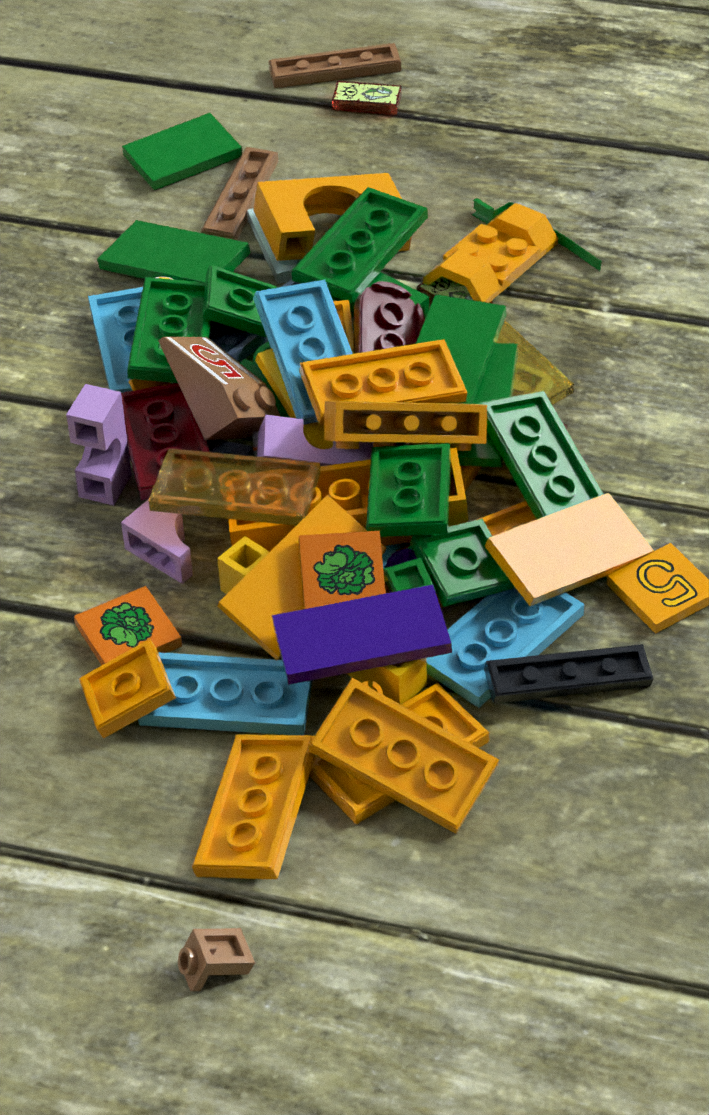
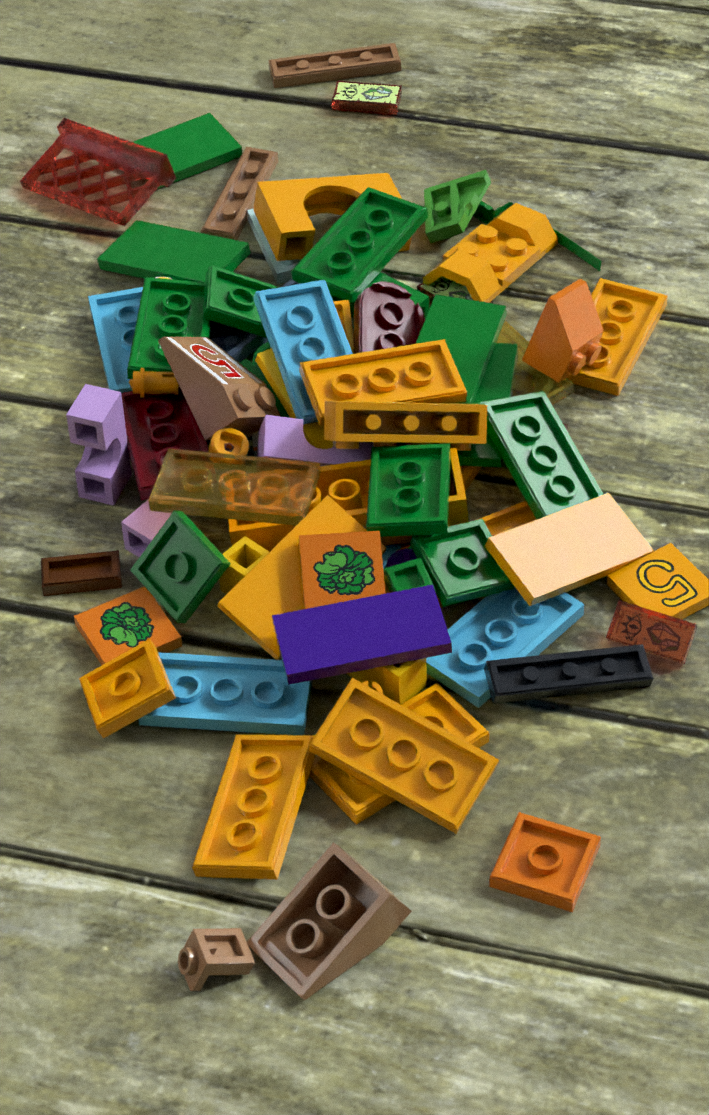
none -> clear red fence [20,118,176,227]
none -> reddish brown tile [41,550,122,596]
none -> green tile [130,510,231,623]
none -> light orange pin [133,368,179,398]
none -> light orange tile [209,428,249,468]
none -> medium nougat slope [247,842,412,1000]
none -> bright green wing [424,170,491,243]
none -> orange tile [489,812,601,912]
none -> orange slope [522,278,604,383]
none -> light orange tile [562,278,668,396]
none -> clear red tile [606,600,697,665]

